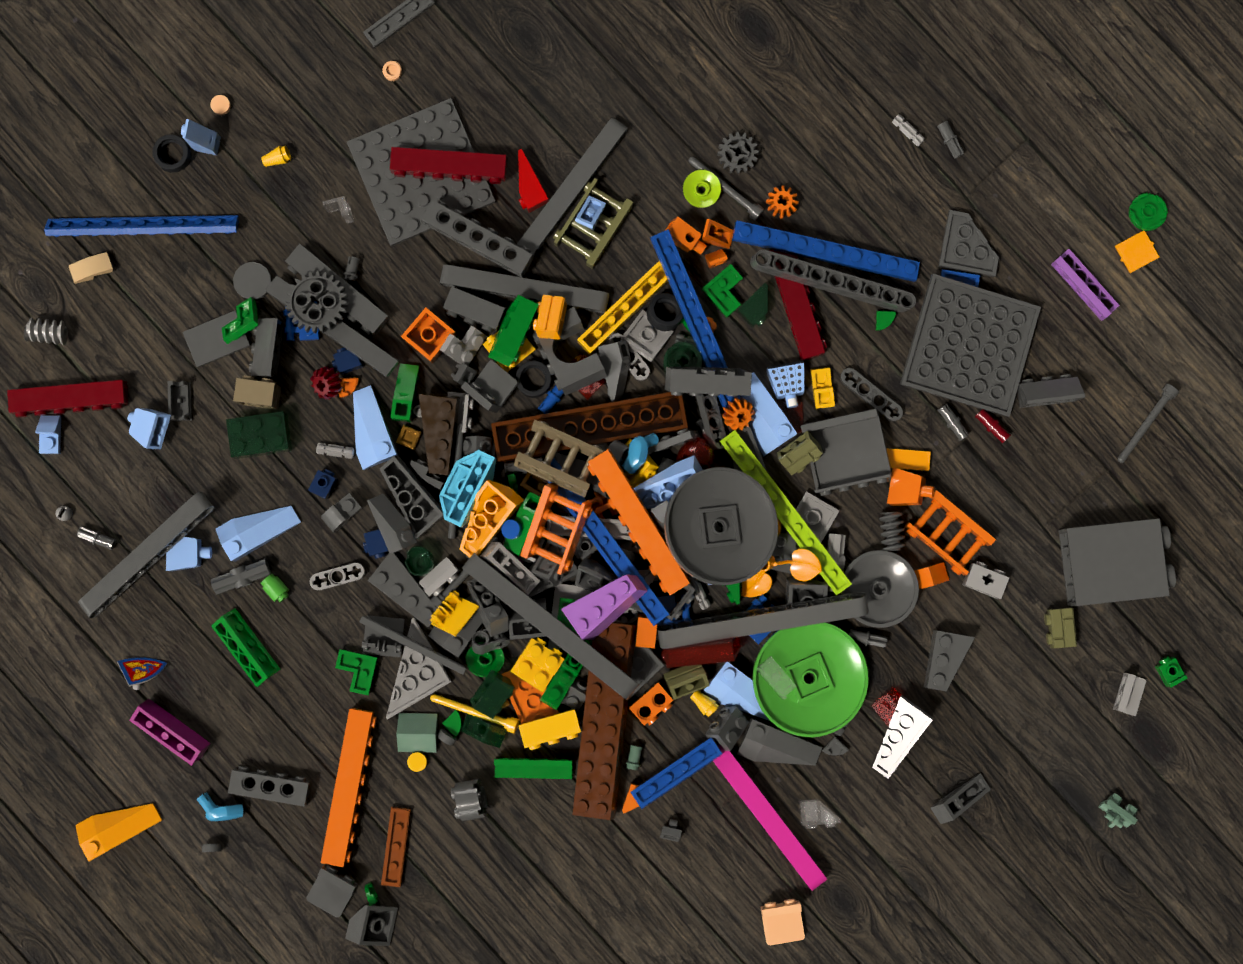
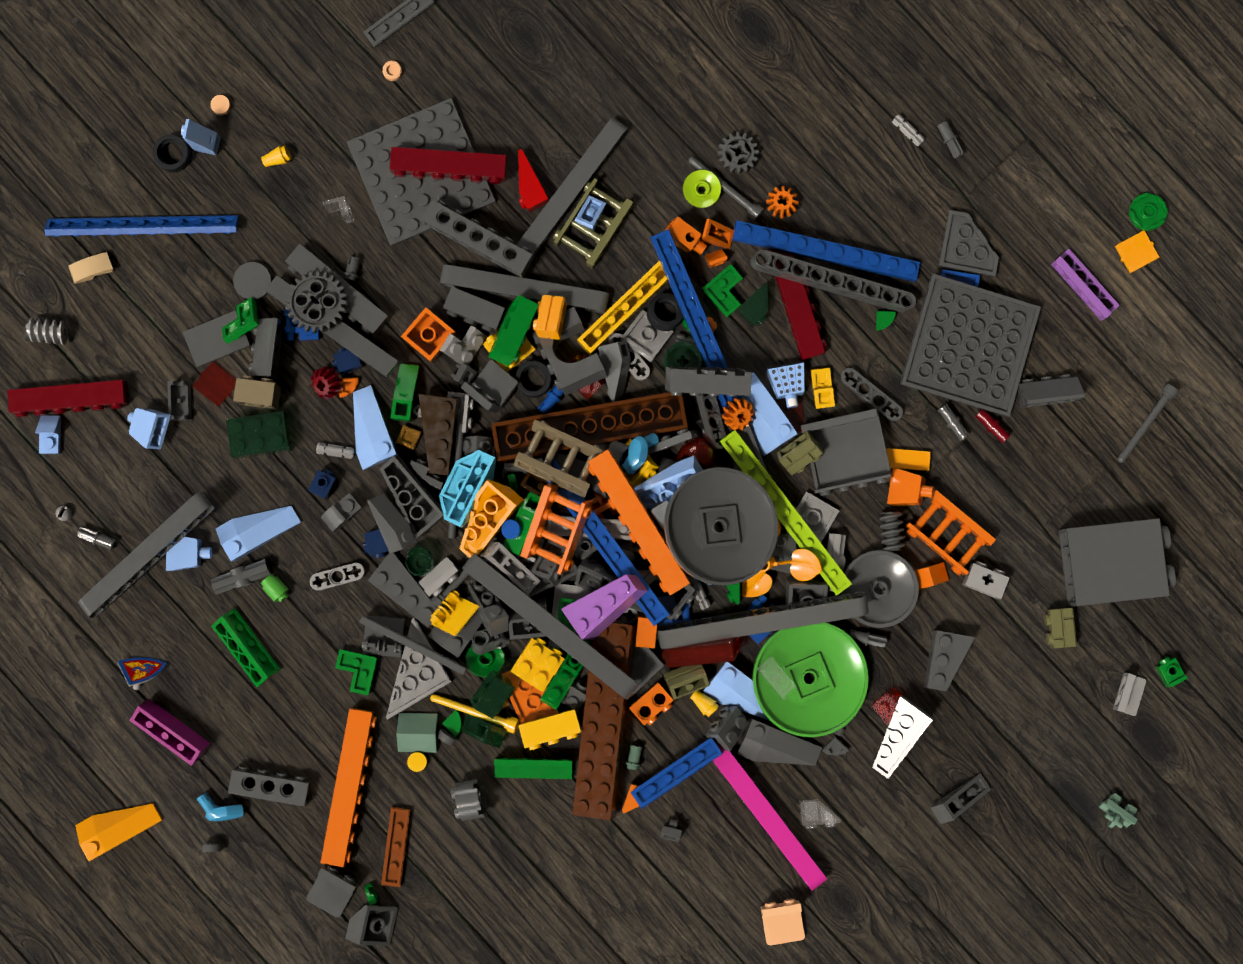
none -> clear red piece [193,362,236,407]

